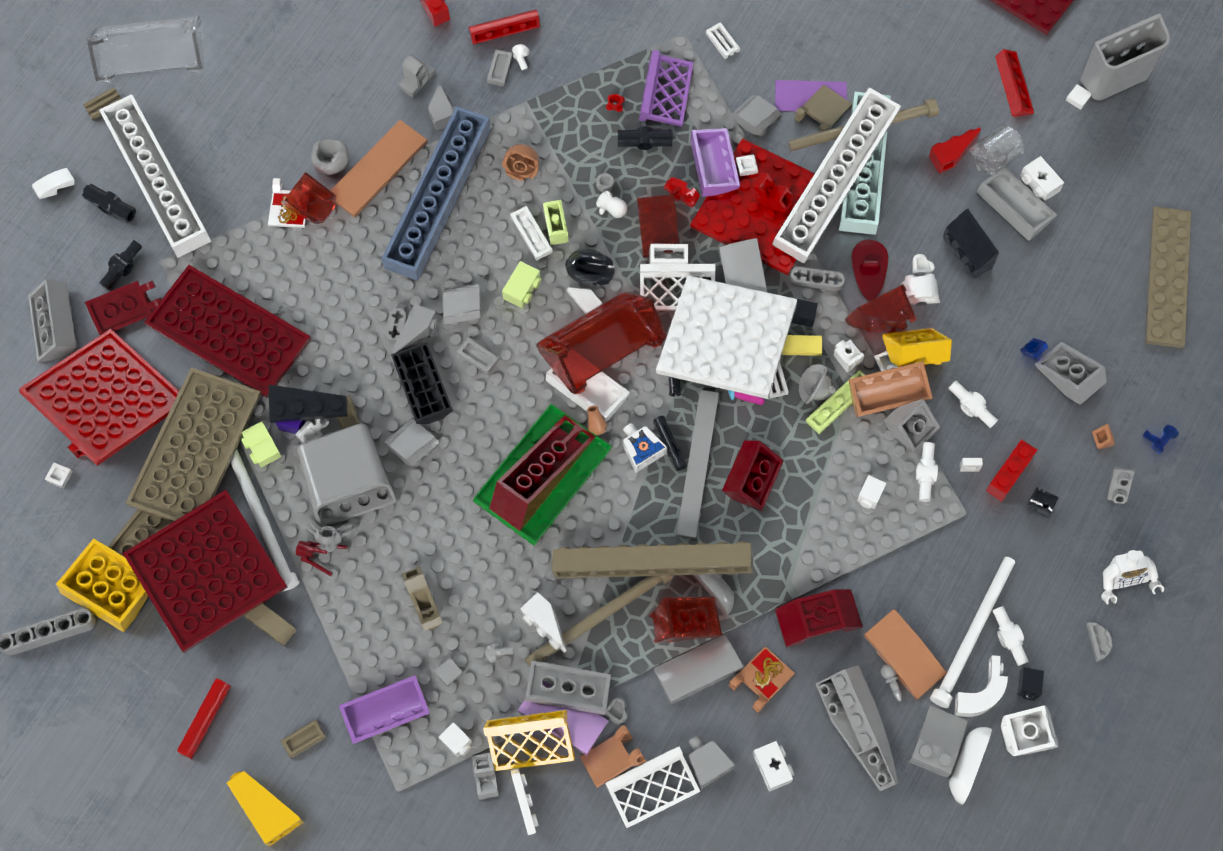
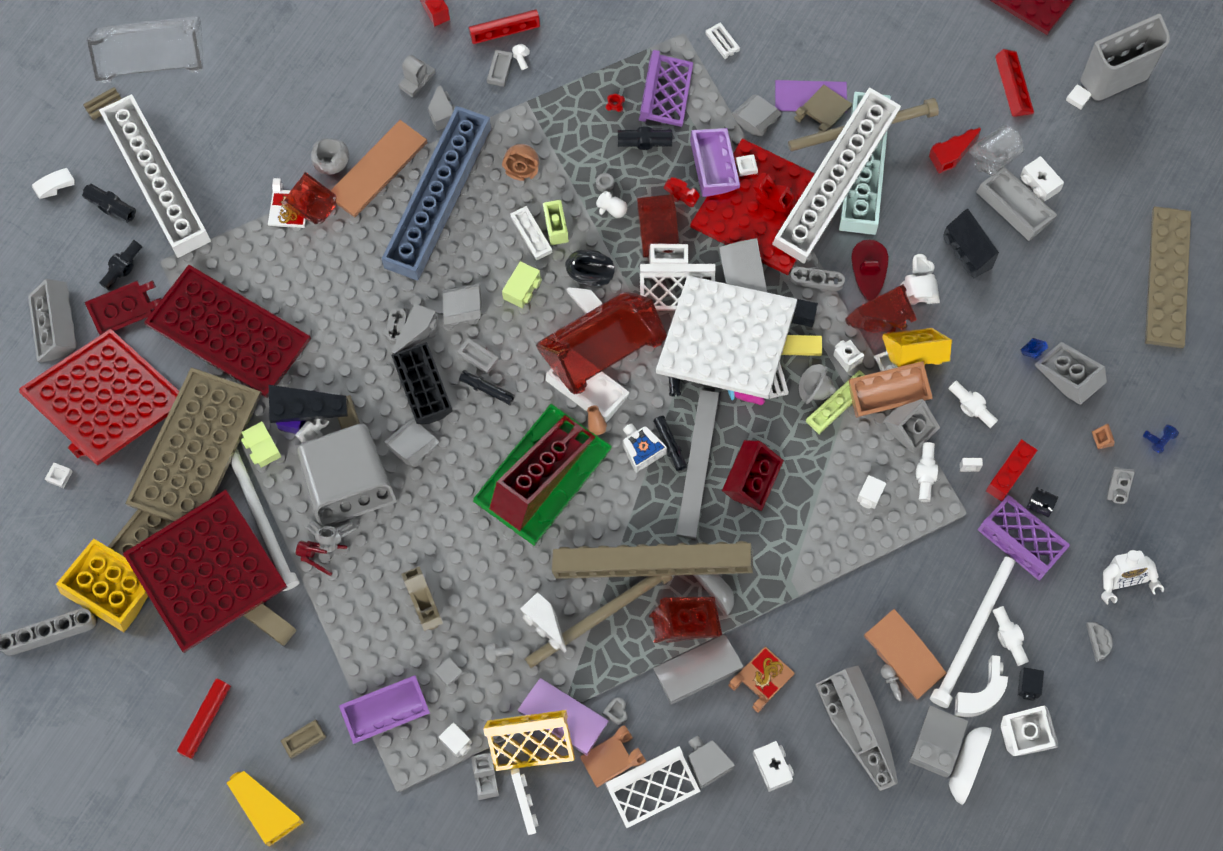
light grey plate [524,660,611,715] -> none
dark red slope [775,589,863,648] -> none
none -> black pin [459,370,515,405]
none -> medium lavender fence [978,495,1070,581]

